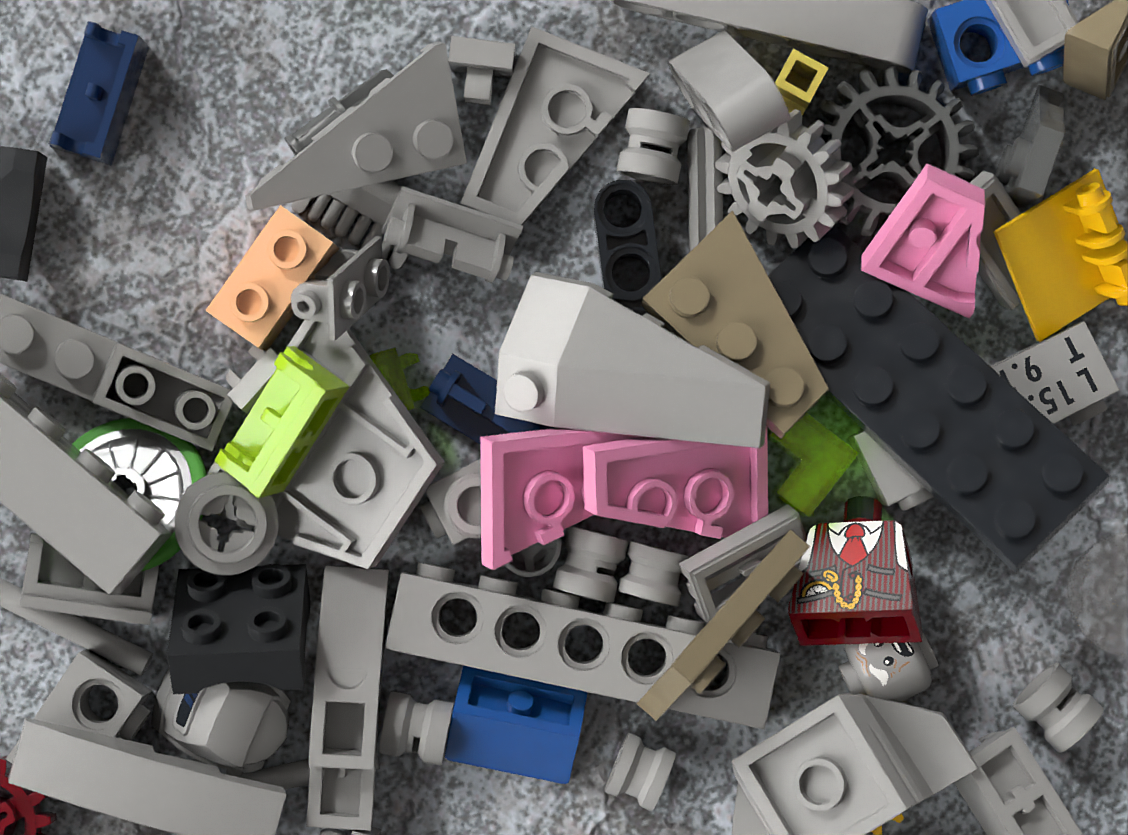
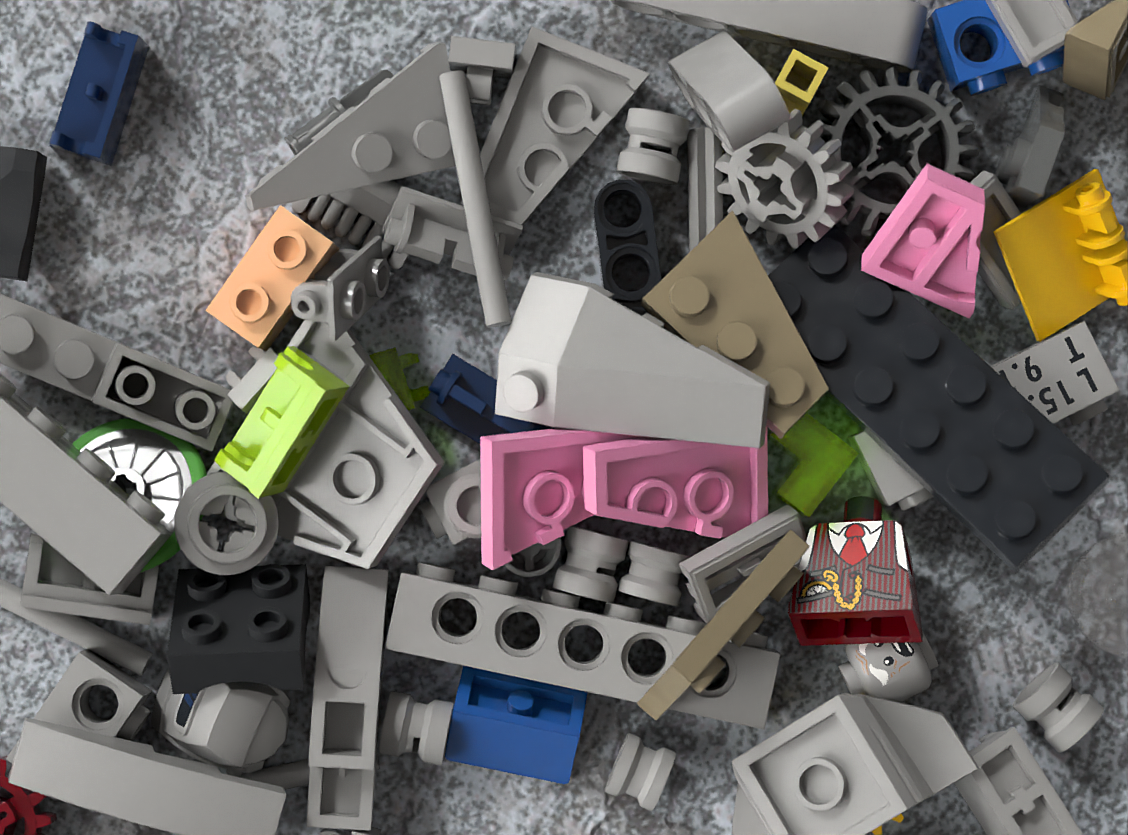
none -> light grey bar [439,71,512,328]

